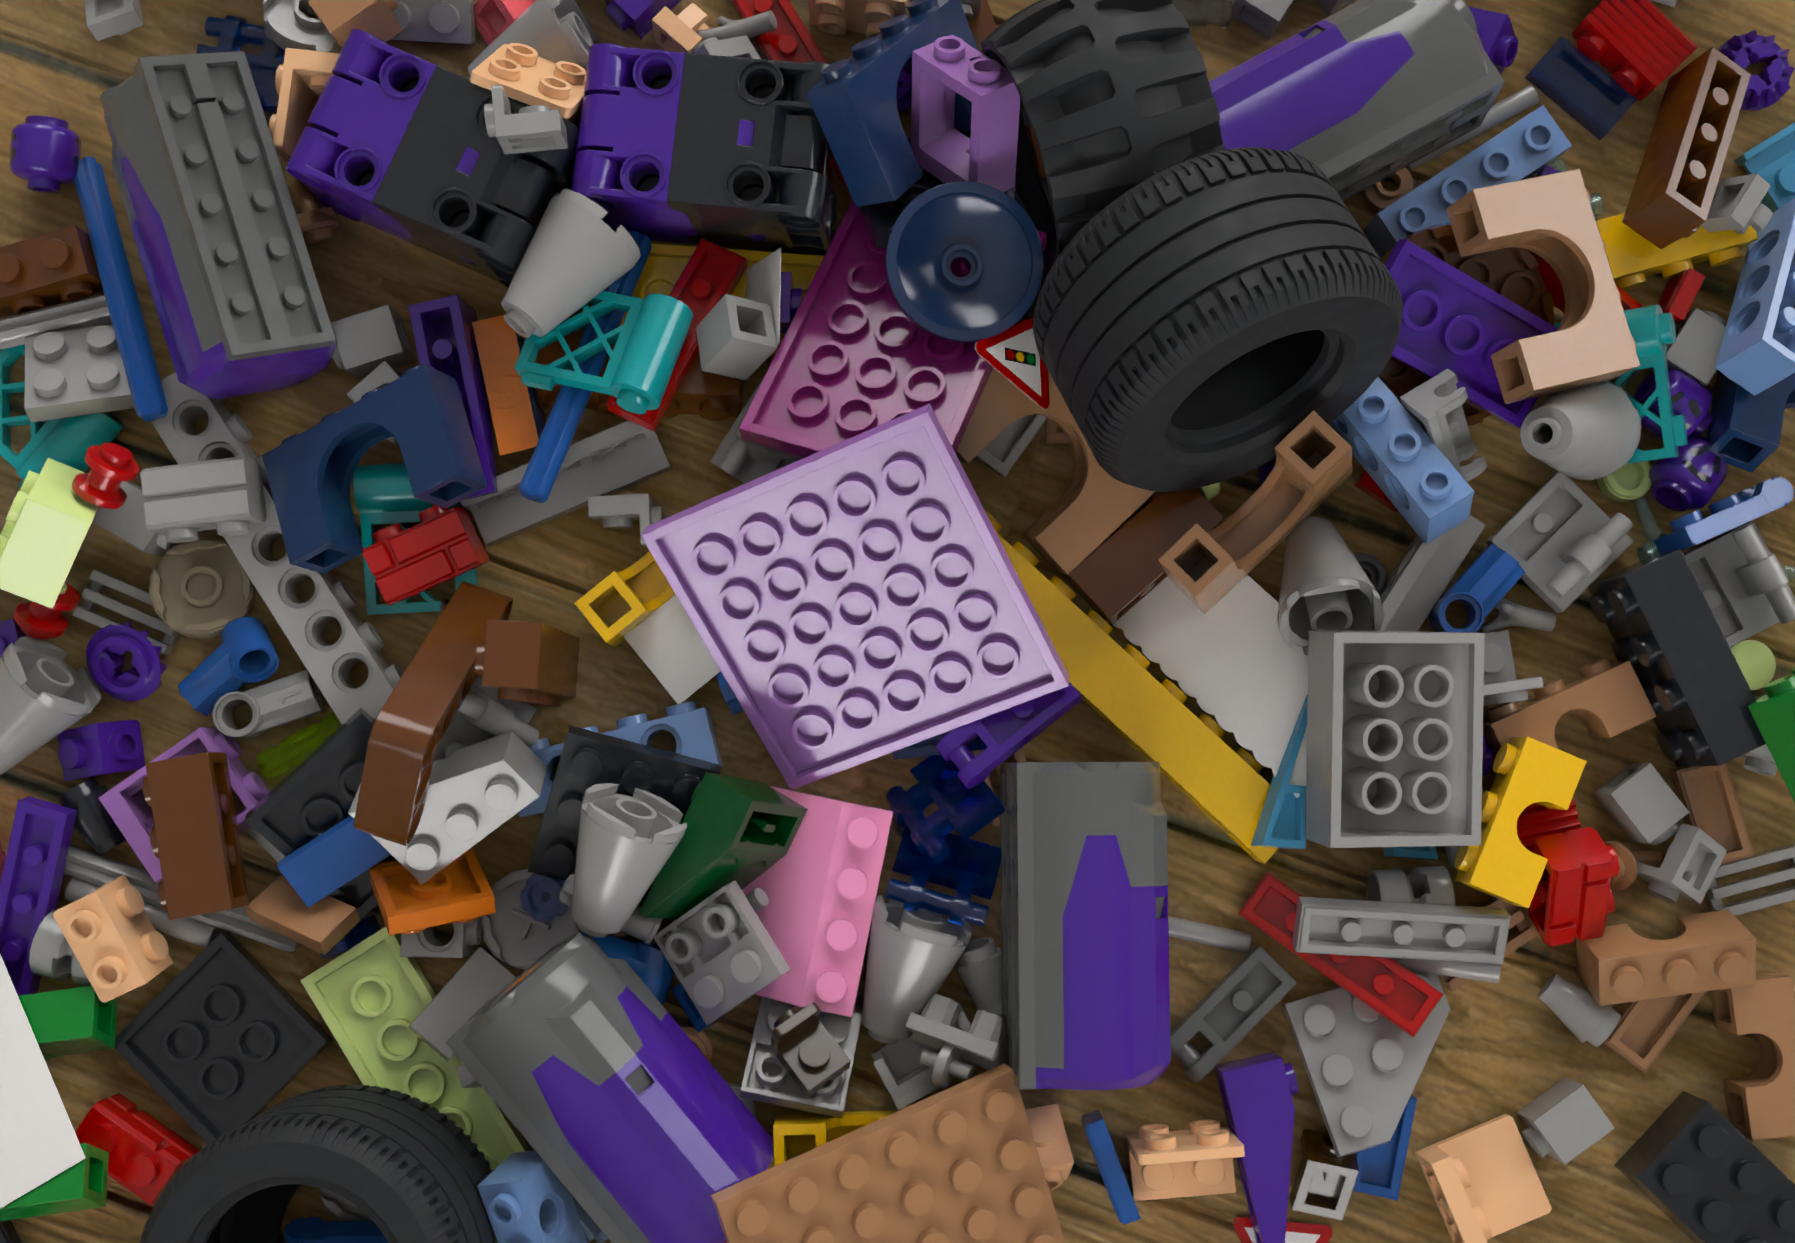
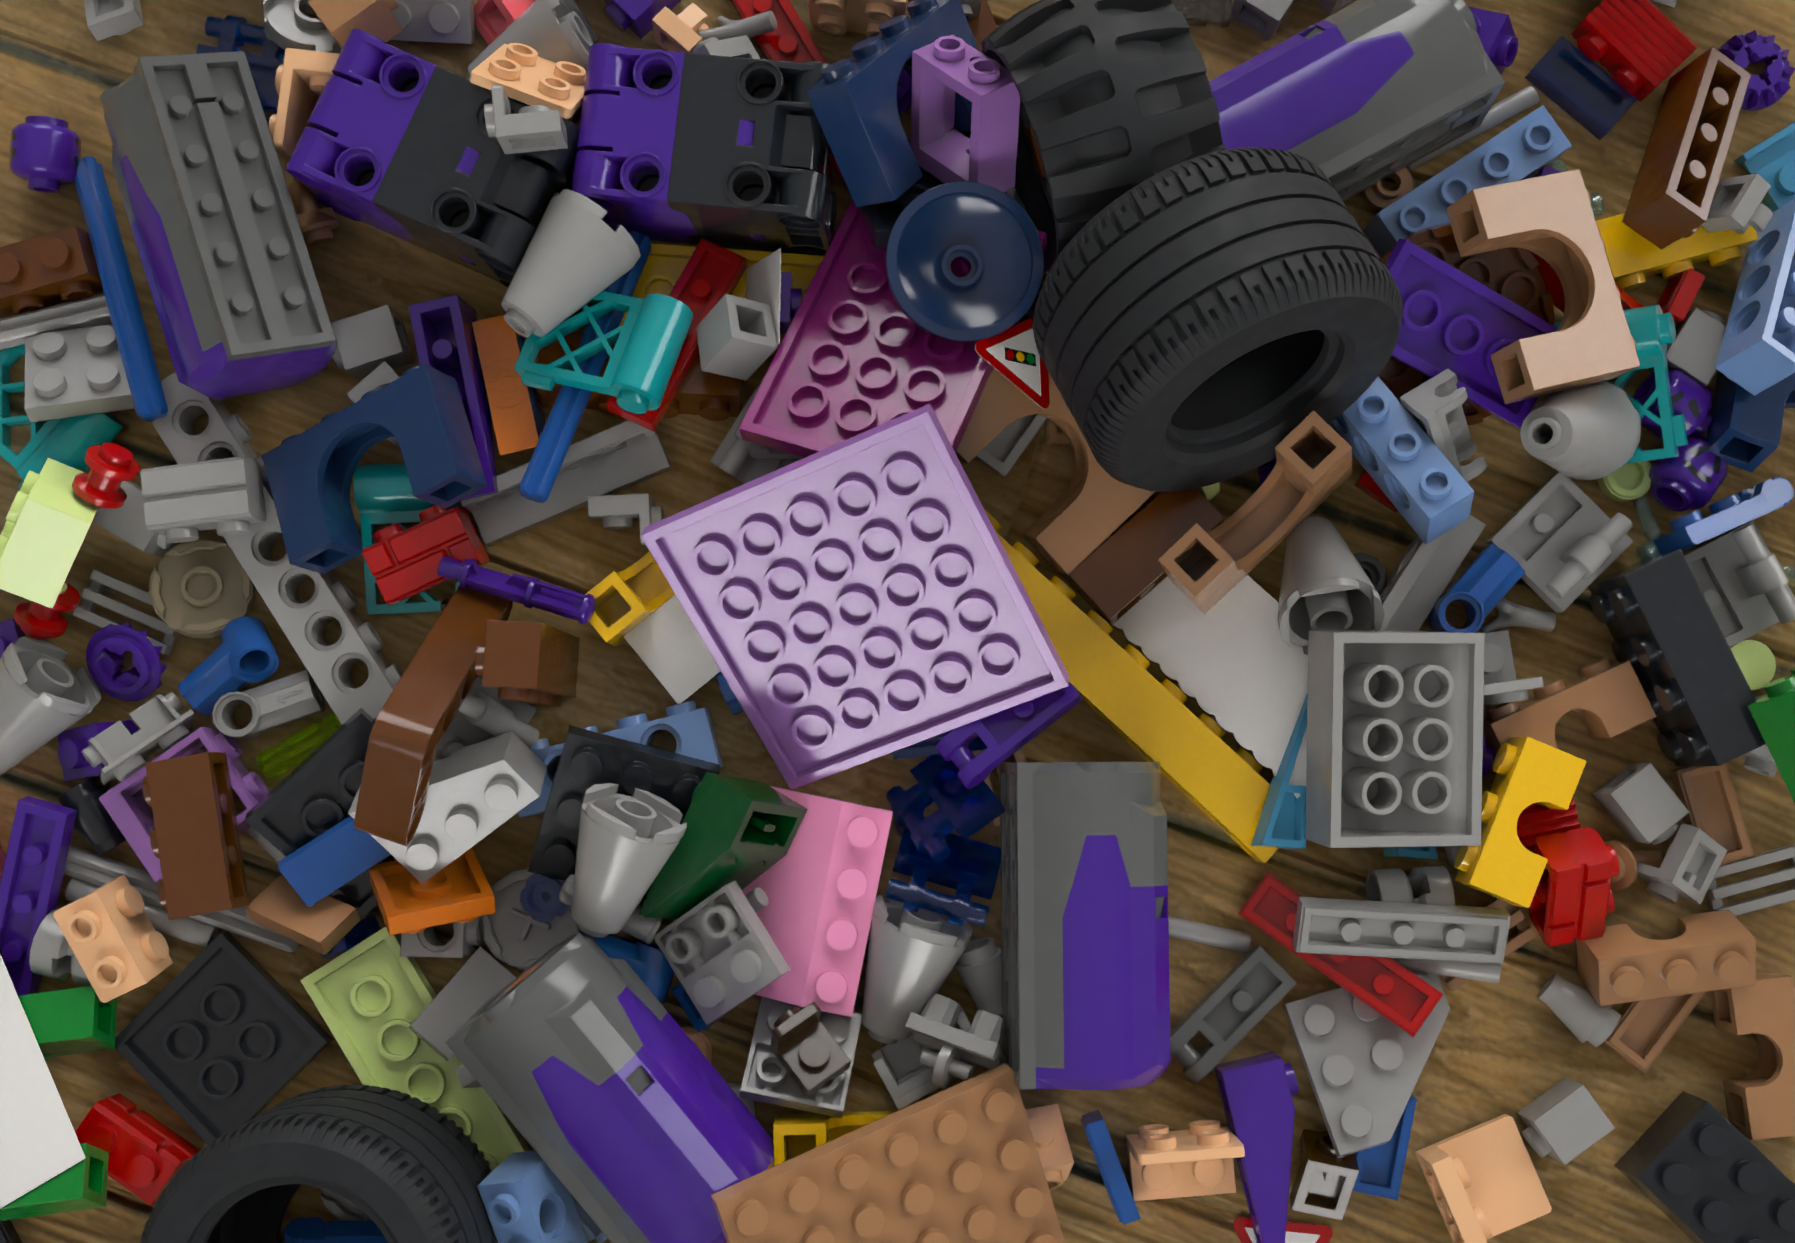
none -> light grey hinge [81,692,194,785]
none -> dark purple piece [438,556,596,624]

